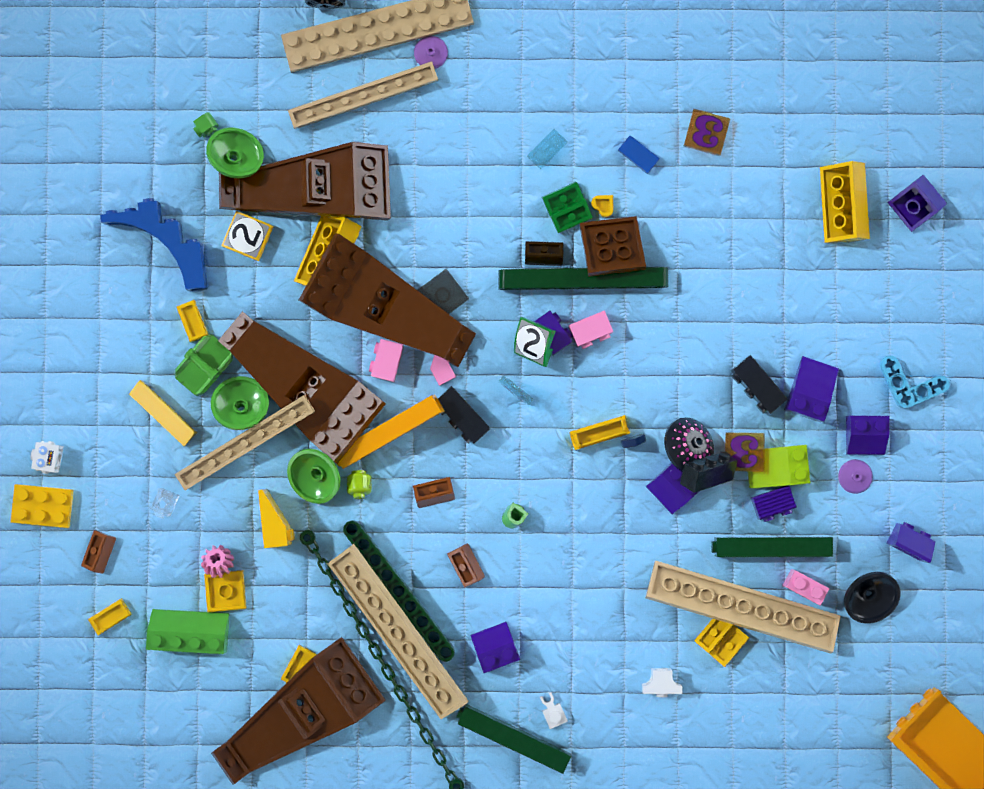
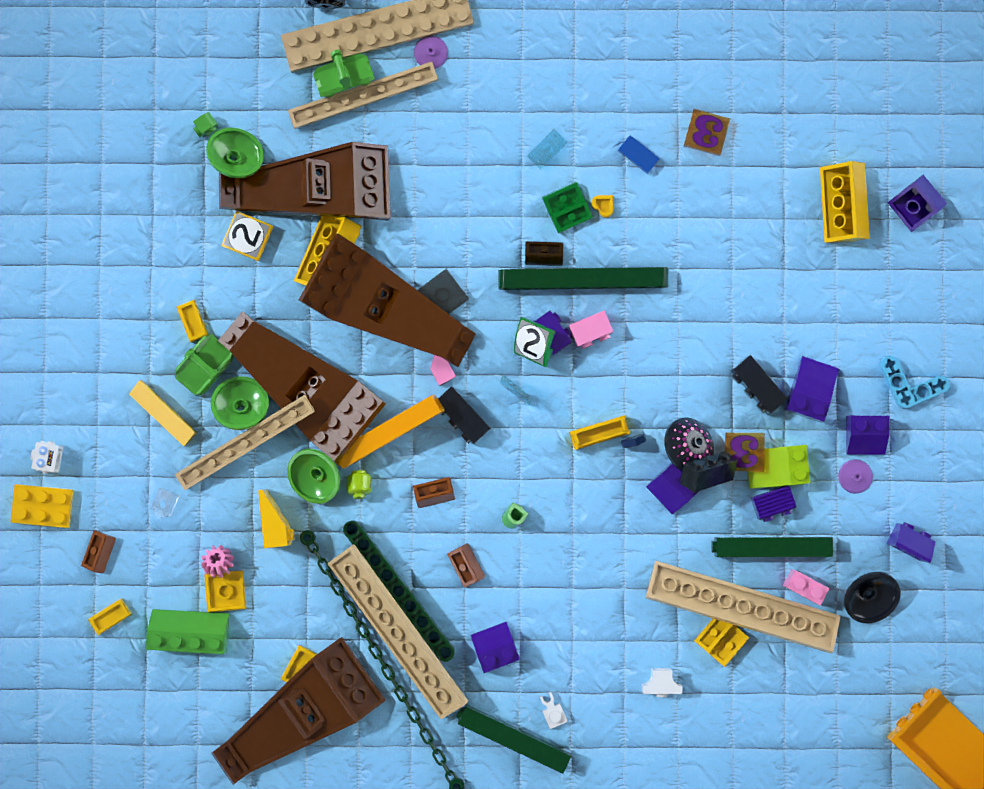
blue arch [100,198,208,291] -> none
bright pink brick [369,339,404,382] -> none
reddish brown plate [580,216,646,277] -> none
none -> bright green shield [313,50,375,98]

